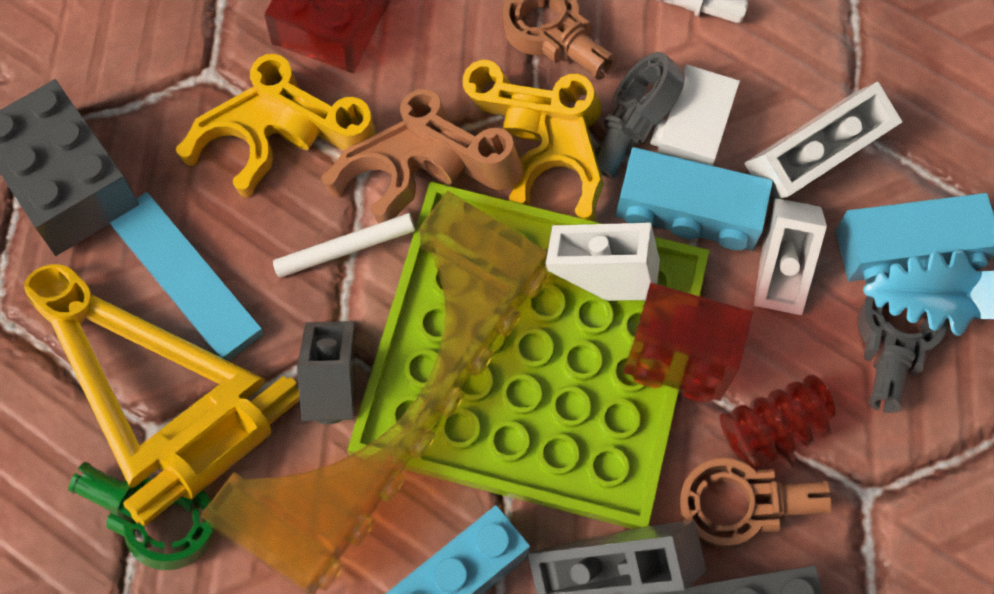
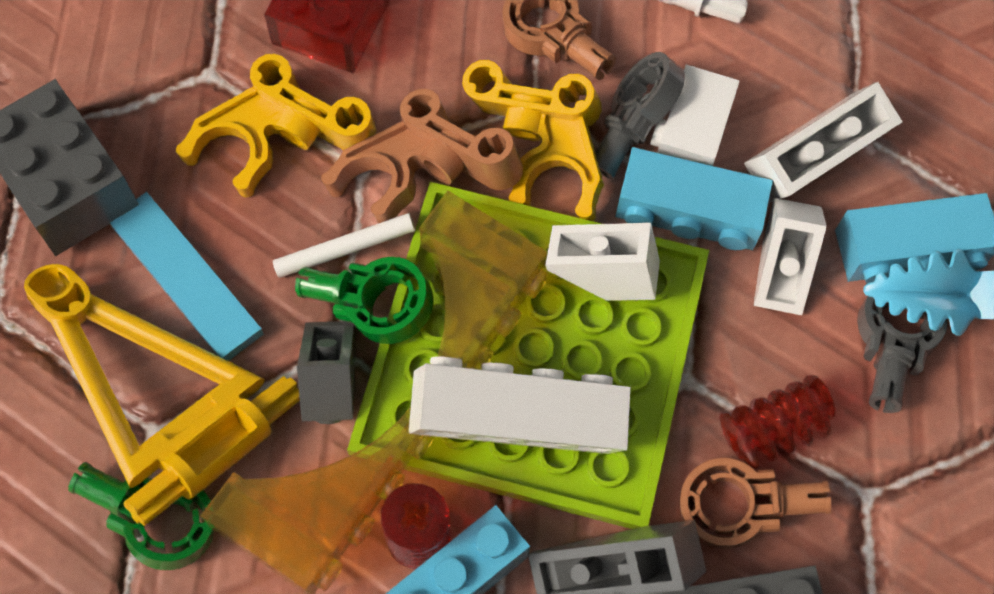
clear red brick [623,282,753,402] -> none
none -> green pin [295,257,434,344]
none -> clear red piece [381,483,451,569]
none -> white brick [409,357,630,454]

